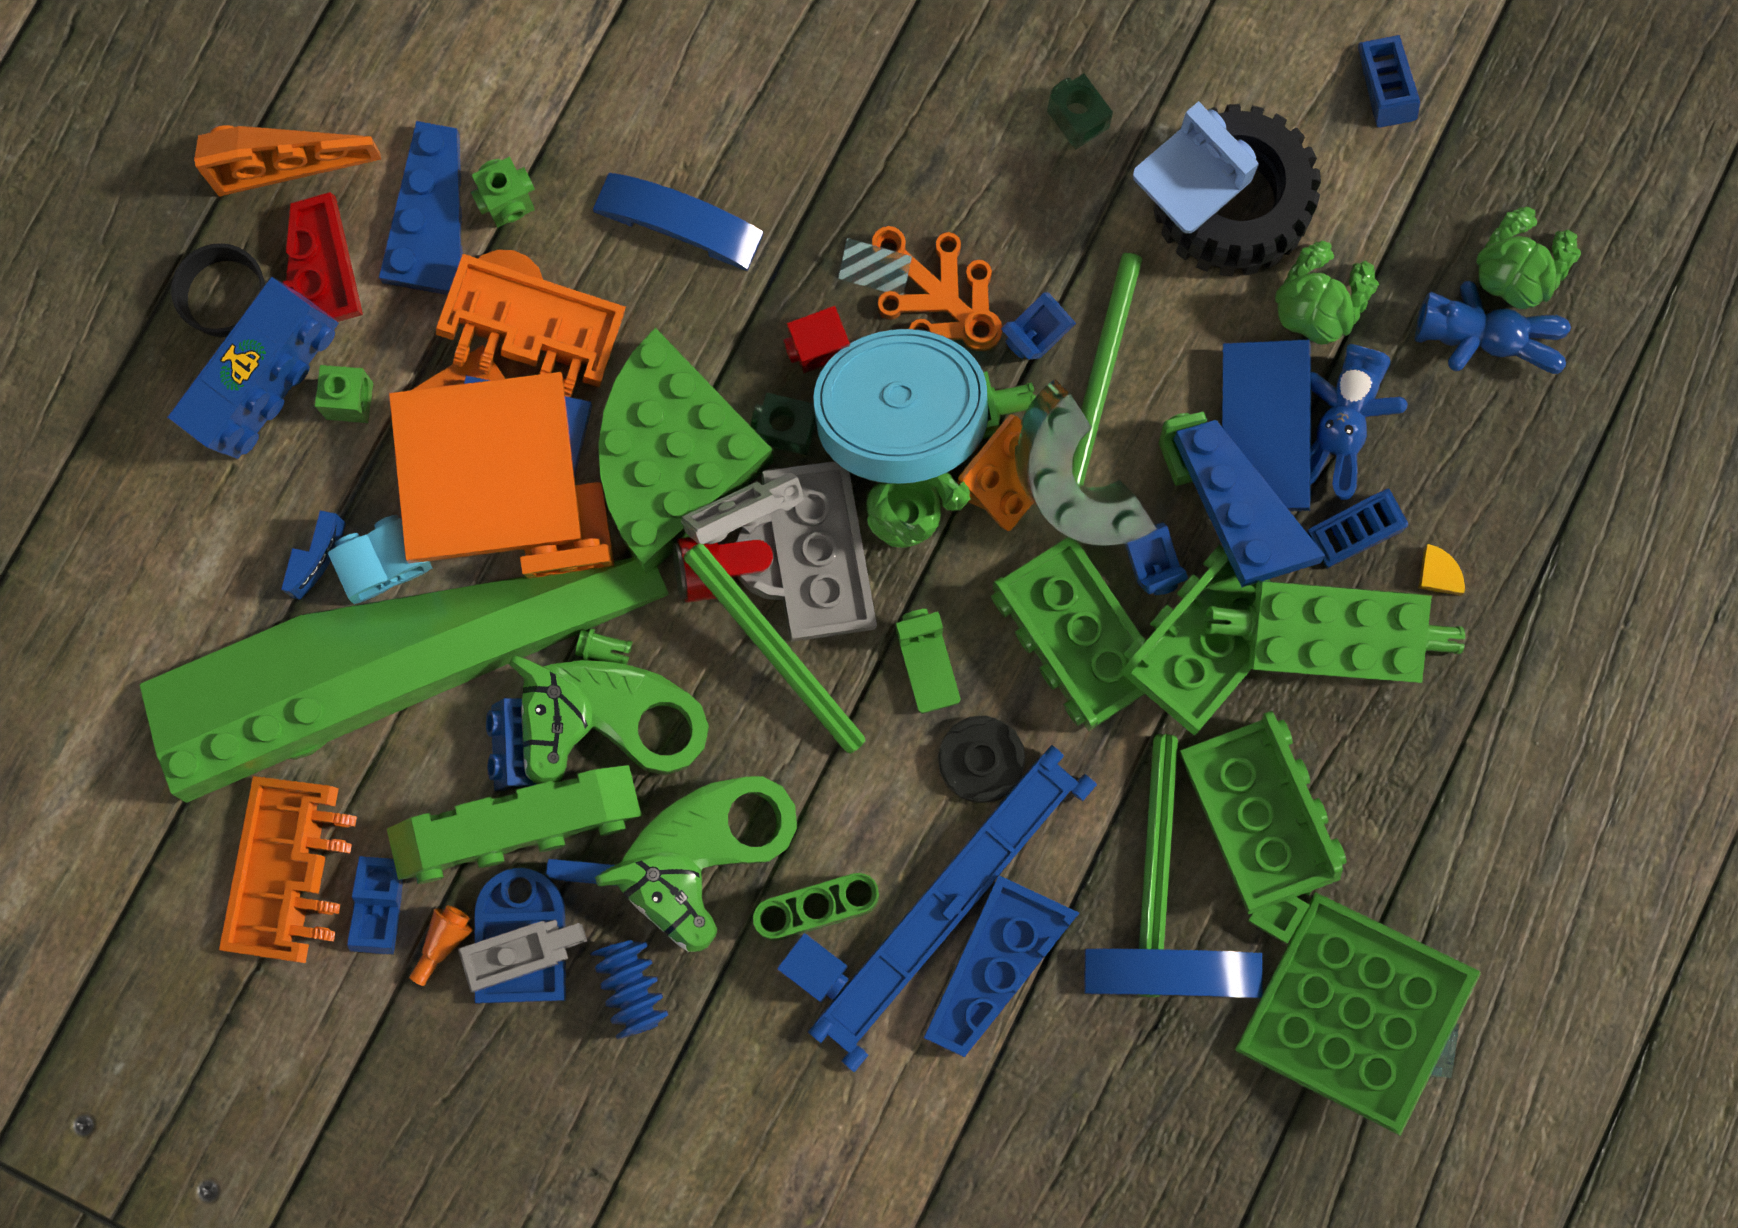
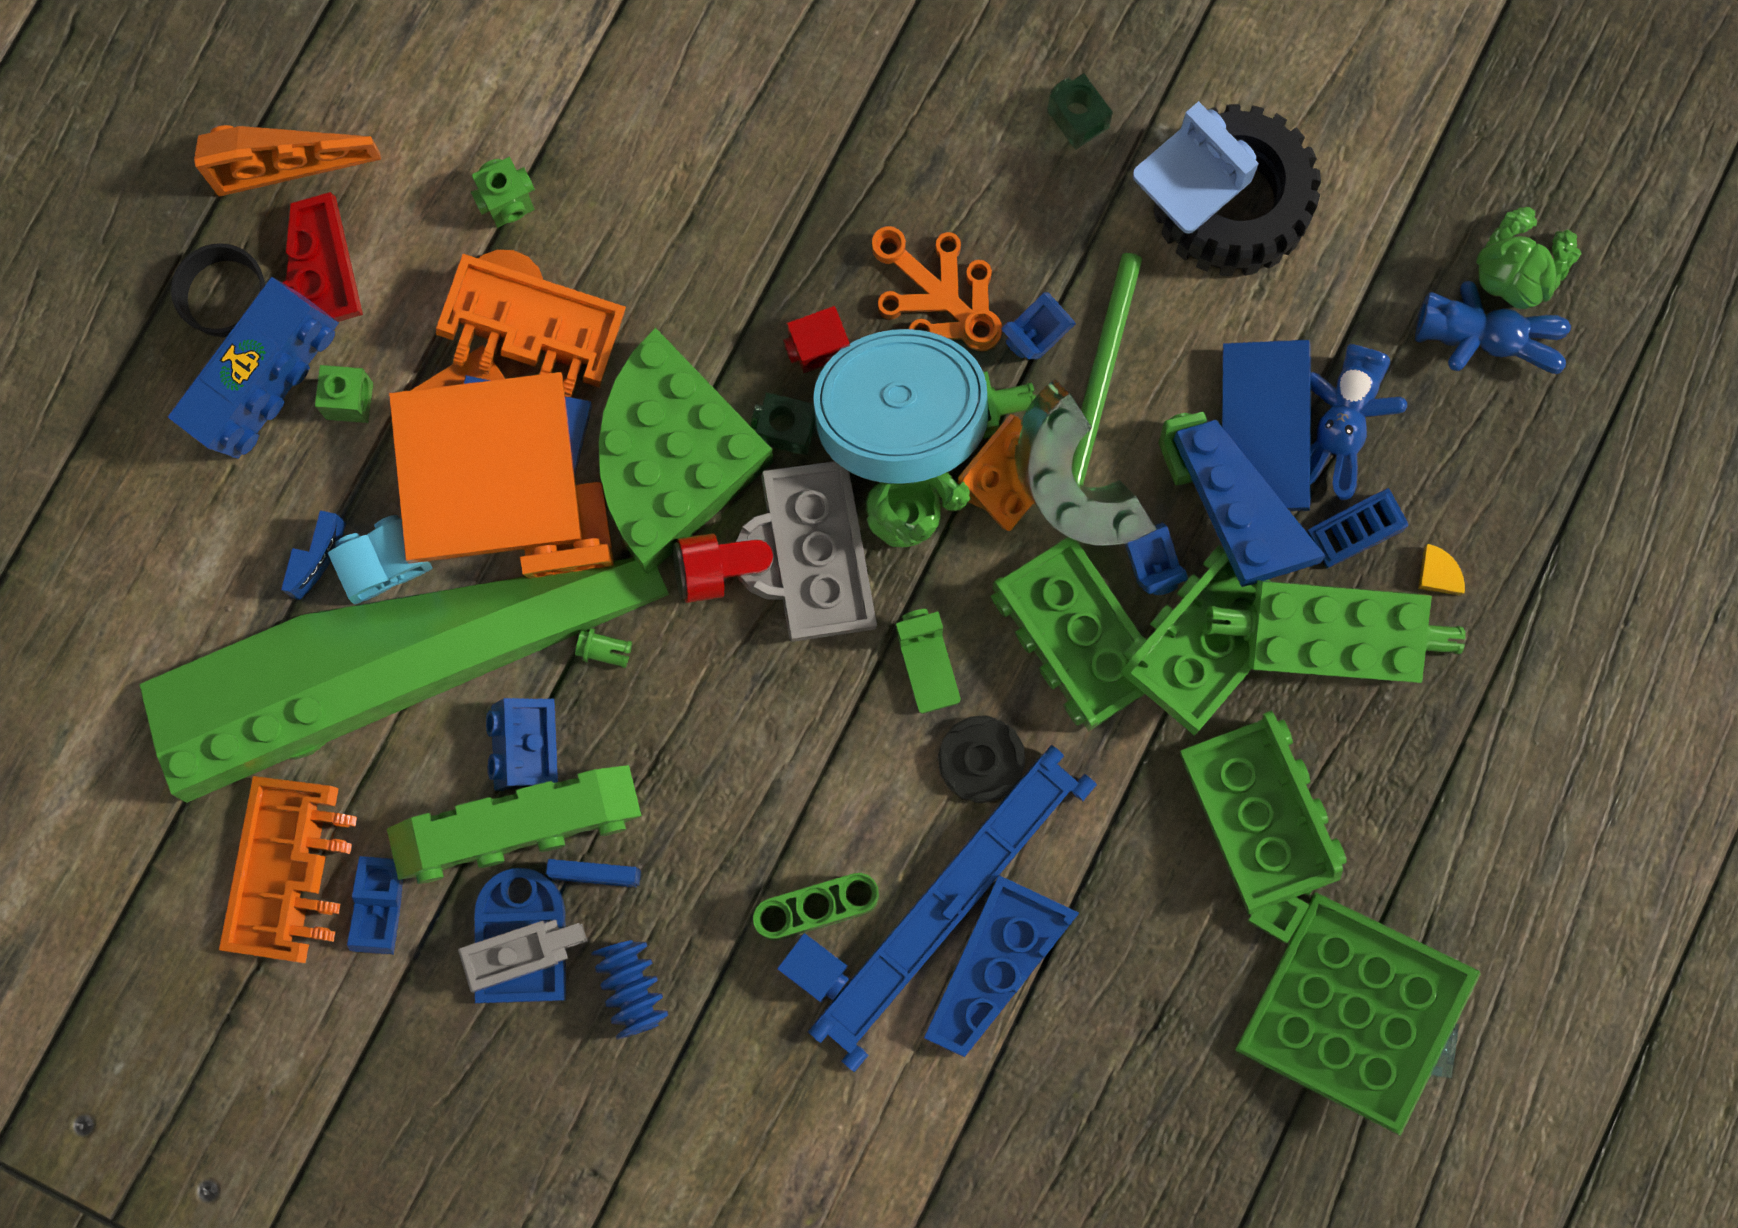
blue wing [379,121,463,295] -> none
orange cone [409,905,473,986] -> none
bright green animal [509,655,709,784] -> none
blue slope [593,173,763,271] -> none
bright green animal [595,776,797,952] -> none
light grey hinge [681,472,805,544] -> none
bright green axle [684,543,866,754] -> none
clear light blue sticker [838,238,912,295] -> none
blue slope [1084,949,1263,998] -> none
bright green axle [1139,734,1178,998] -> none
bright green hair [1275,241,1379,345] -> none
blue slope [1358,35,1420,128] -> none

